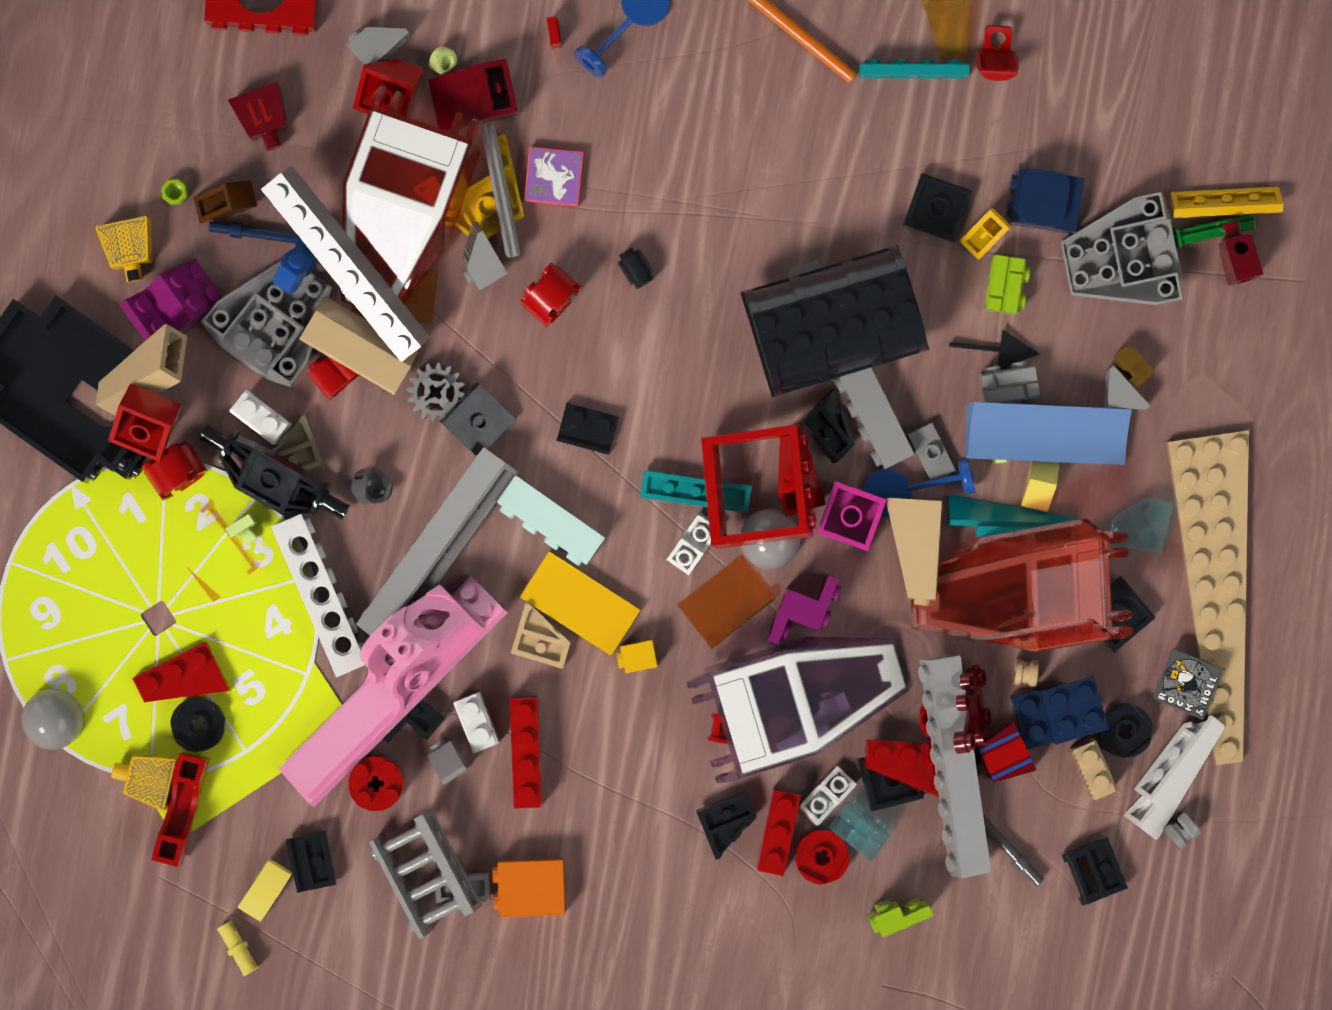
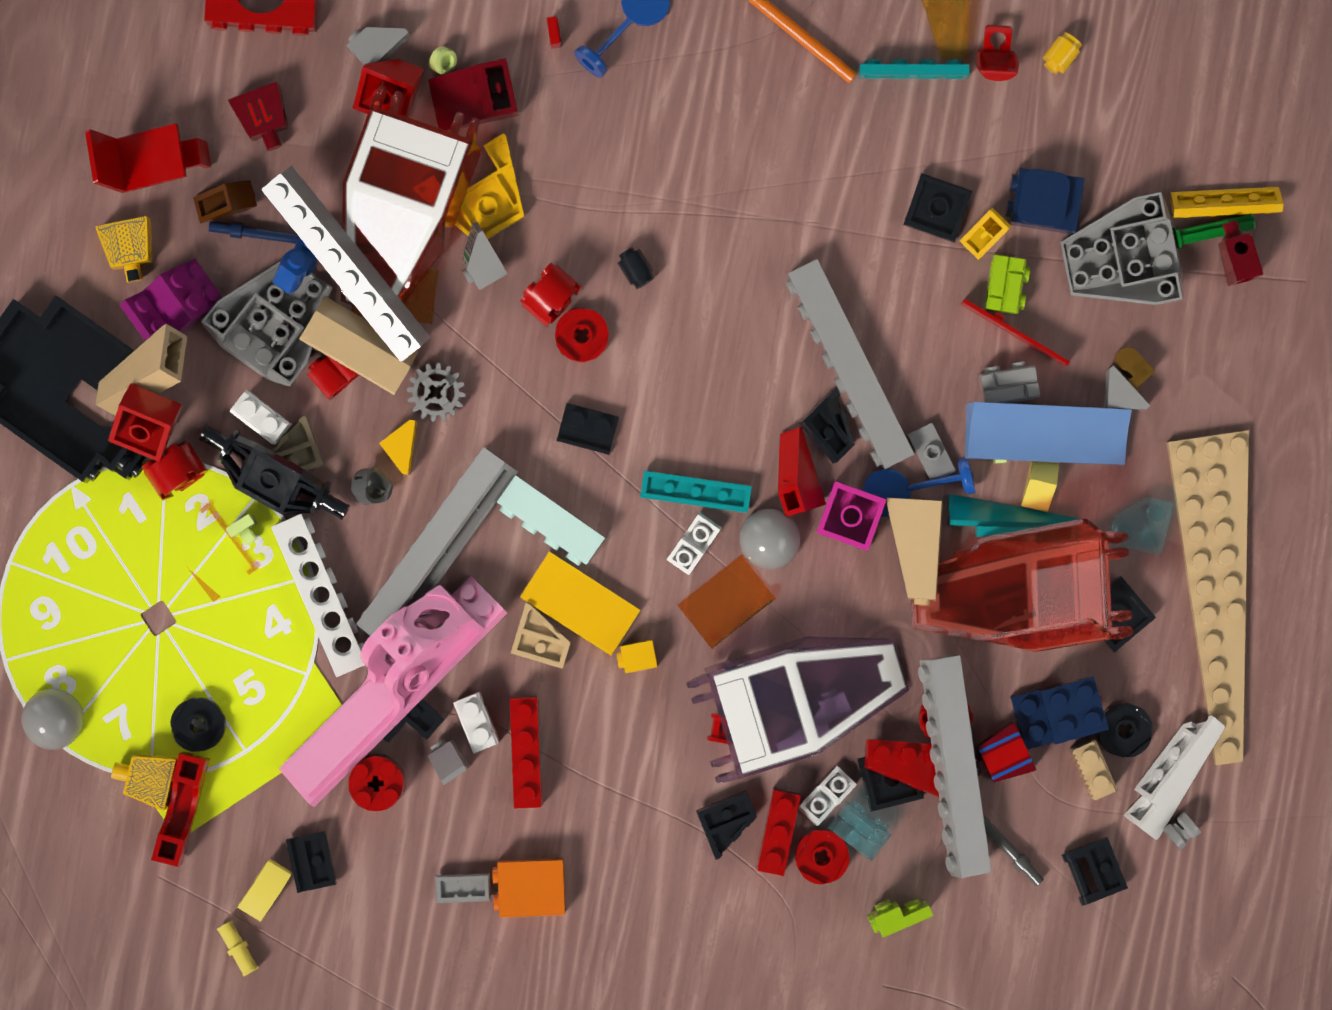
red wing [132,642,231,703] -> none
lime tile [161,178,189,205] -> none
light grey fence [369,809,482,939] -> none
black plate [440,382,516,455] -> none
light grey axle [480,124,520,258] -> none
tile [524,147,584,207] -> none
red window [701,424,817,549] -> none
black container [740,245,930,397] -> none
magenta bracket [767,575,841,644] -> none
black piece [949,329,1040,369] -> none
dark red plant [953,665,992,754] -> none
tan wheel [1013,658,1038,687] -> none
tile [1153,648,1225,720] -> none
none -> red piece [85,123,211,193]
none -> yellow slope [379,420,417,475]
none -> red plate [555,308,609,363]
none -> red piece [960,299,1070,367]
none -> yellow brick [1043,32,1082,74]

